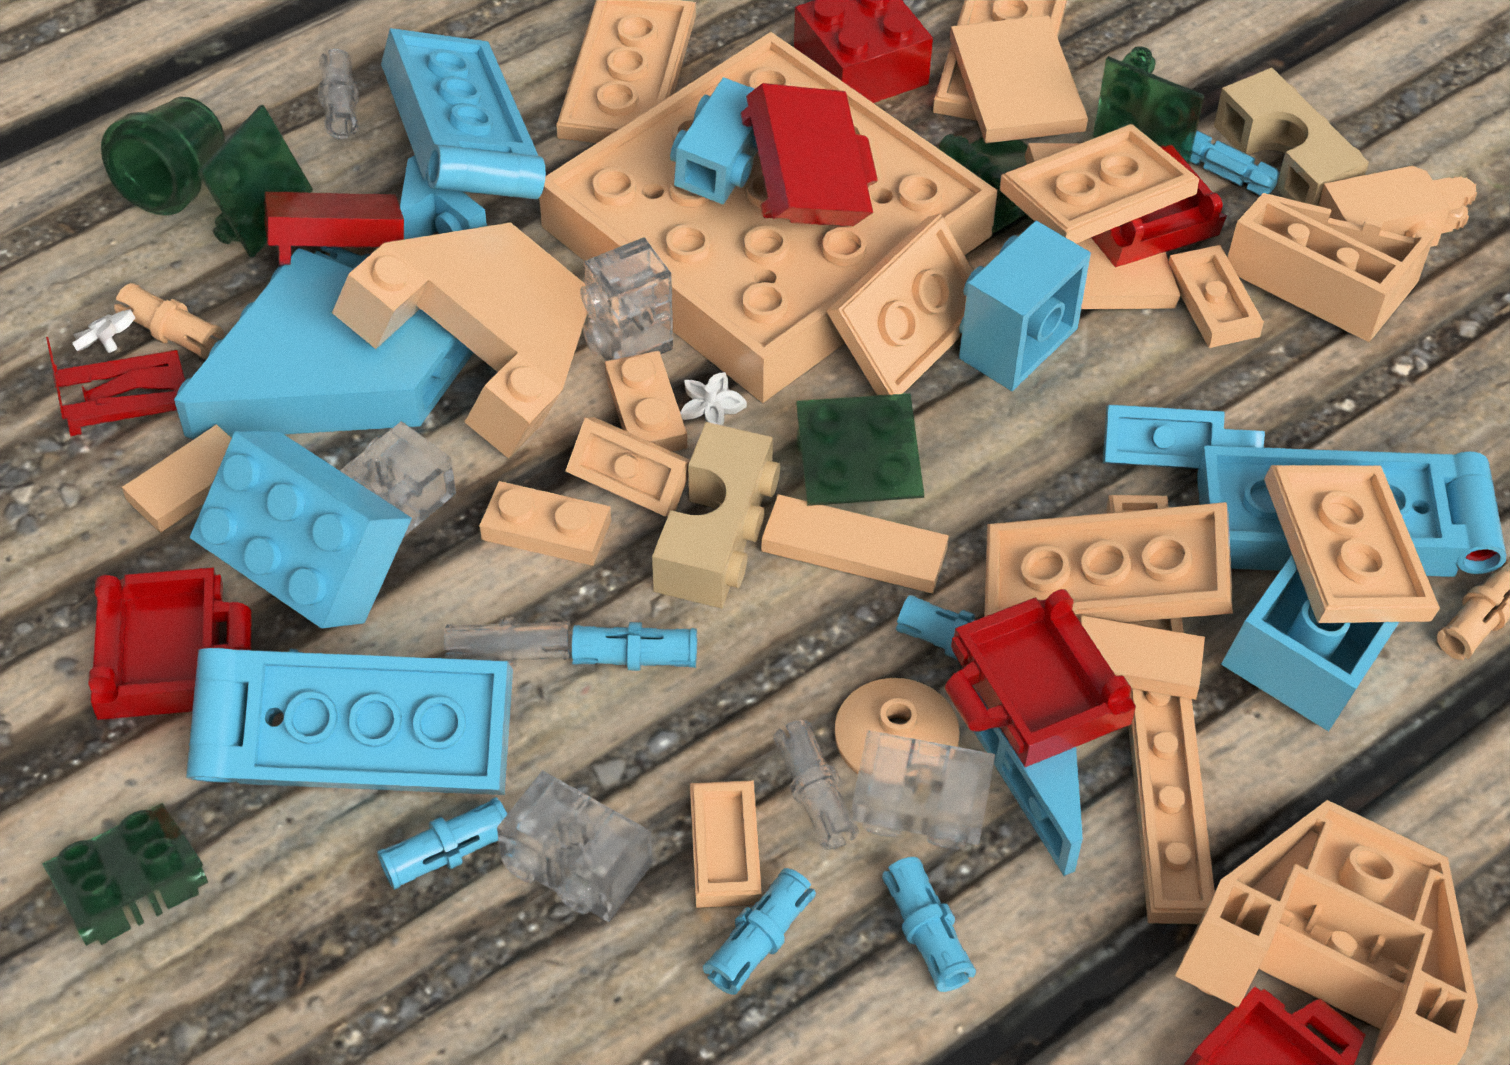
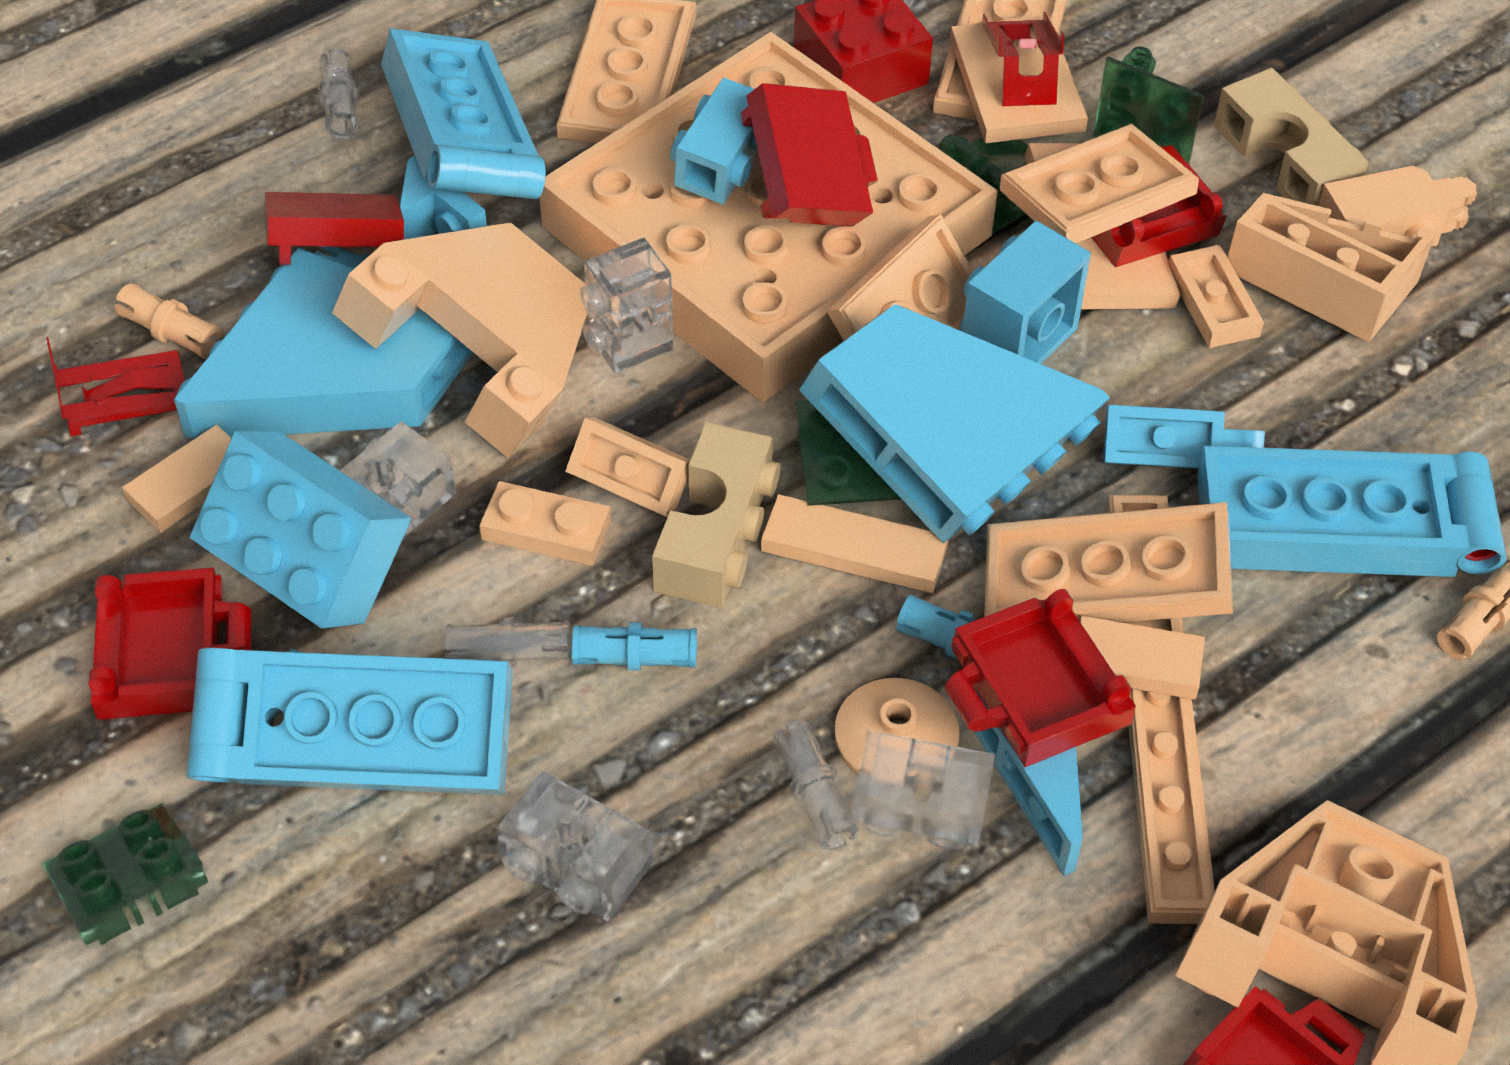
white plant [72,309,135,353] -> none
clear green piece [101,97,225,215] -> none
clear green hinge [198,105,313,258] -> none
medium azure pin [377,797,514,890] -> none
light nougat plate [605,351,688,452] -> none
white plant [680,372,747,426] -> none
light nougat tile [690,780,762,908] -> none
medium azure pin [703,868,816,995] -> none
medium azure pin [882,857,976,992] -> none
medium azure axle [1180,130,1280,196] -> none
medium azure brick [1221,555,1399,732] -> none
light nougat tile [1264,465,1440,623] -> none
none -> medium azure slope [799,304,1110,544]
none -> red piece [982,12,1064,106]

